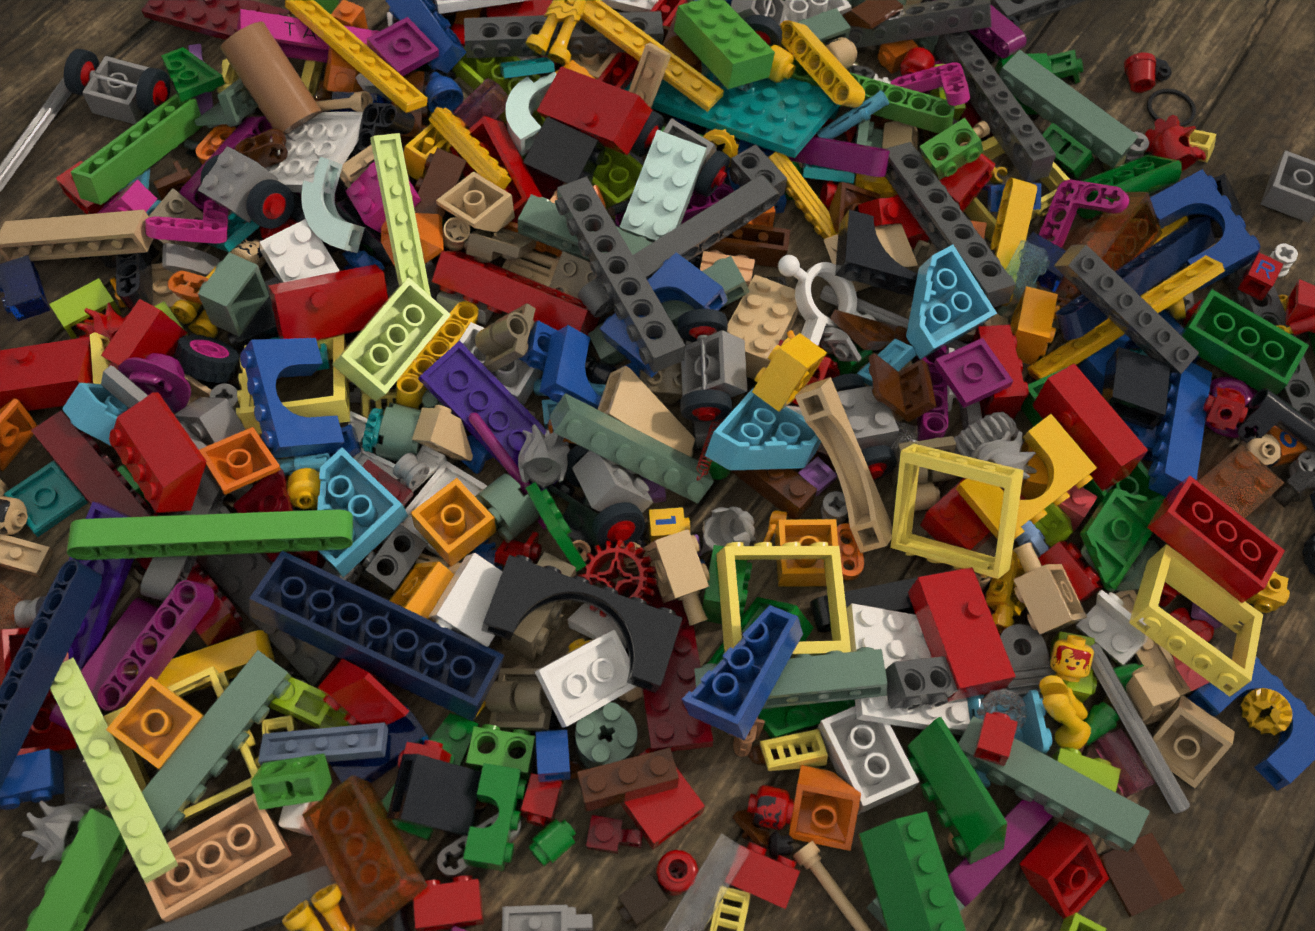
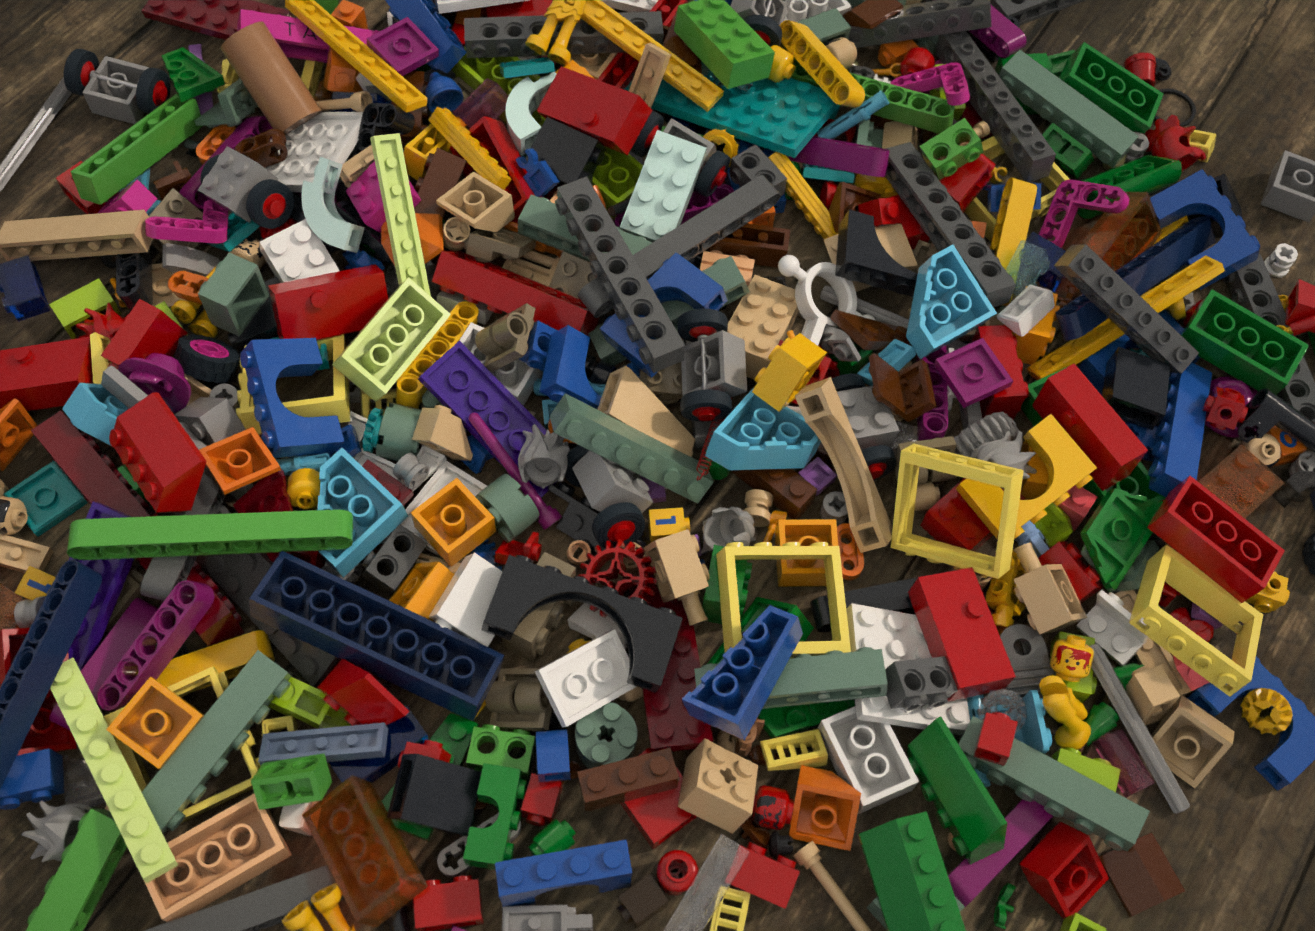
green wing [526,482,586,571] -> none
dark red plate [586,815,643,854] -> none
red brick [1237,252,1283,301] -> none
none -> yellow brick [14,565,55,601]
none -> blue arch [495,840,632,907]
none -> blue plate [516,148,559,197]
none -> tan brick [678,731,758,834]
none -> tan wheel [743,489,773,527]
none -> light orange hand [871,63,902,79]
none -> green piece [994,883,1016,930]
none -> white slope [997,285,1055,337]
none -> green brick [1059,42,1164,134]

